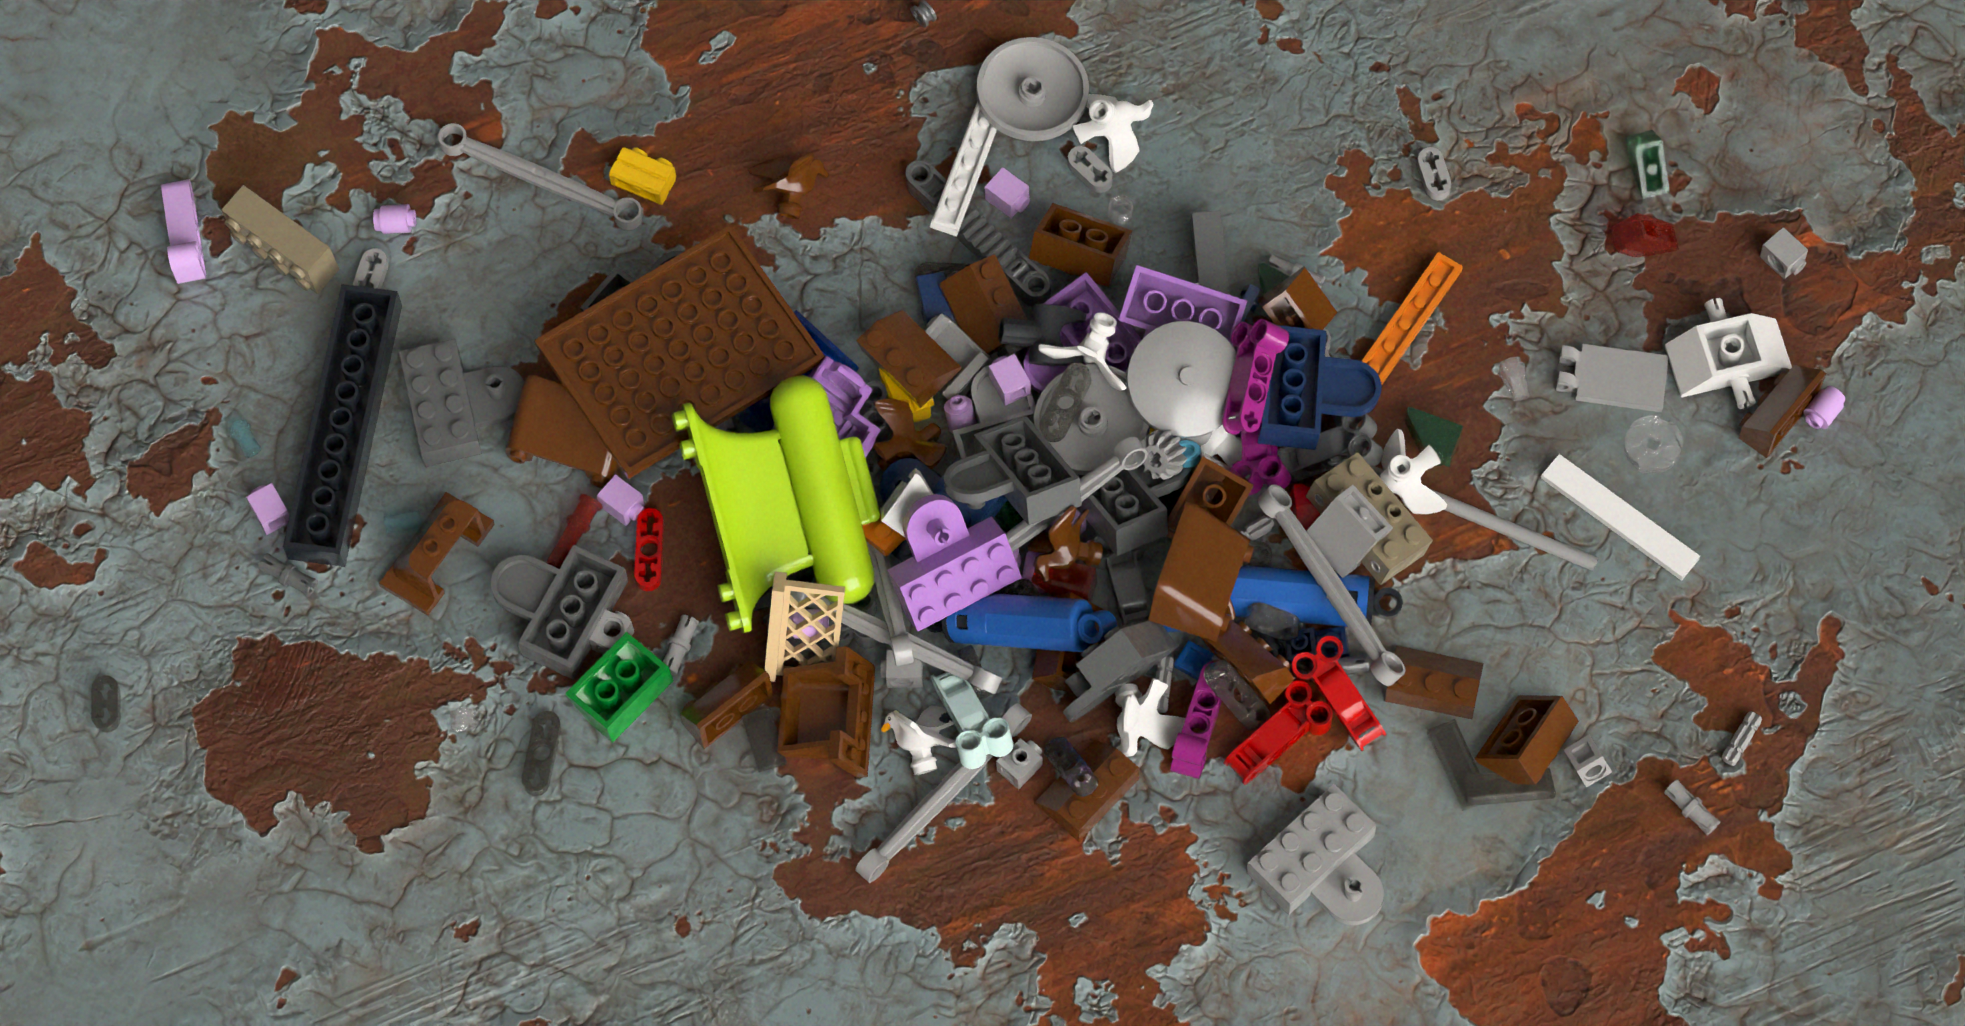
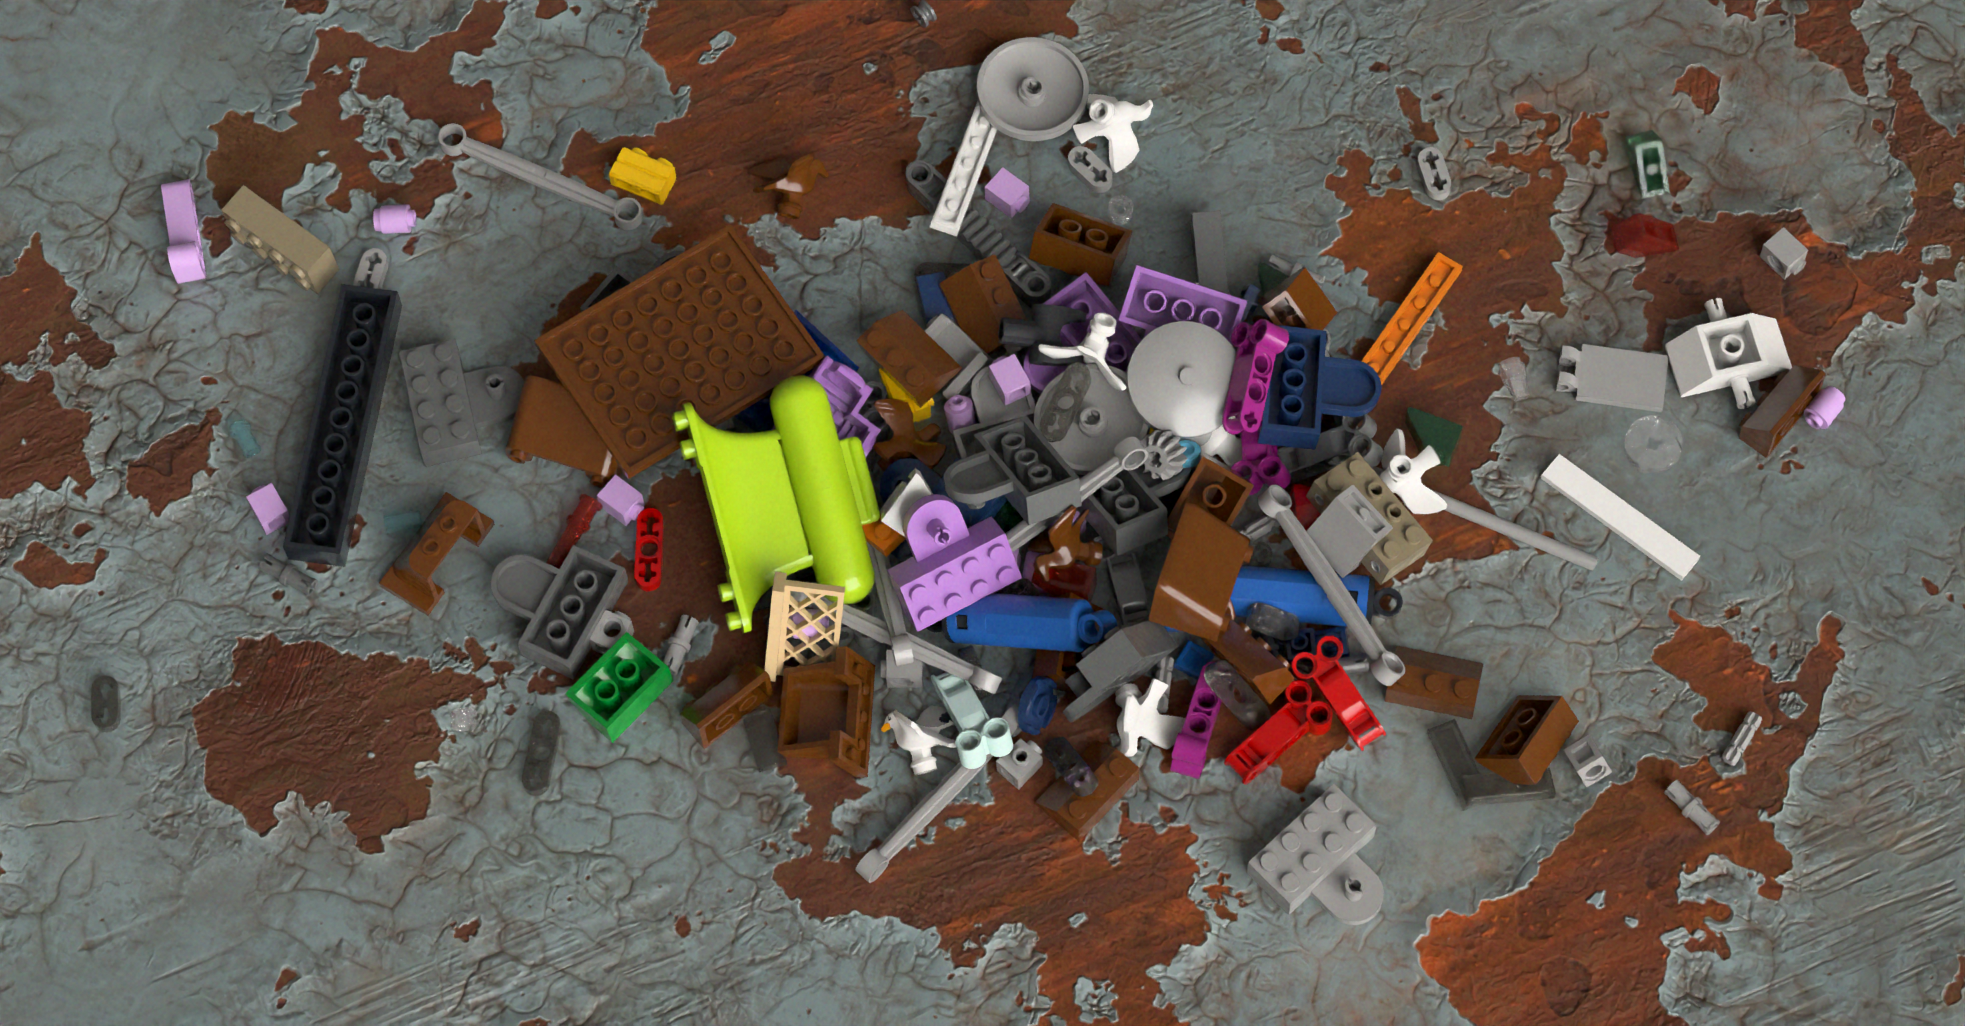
none -> dark blue tile [1017,676,1057,735]

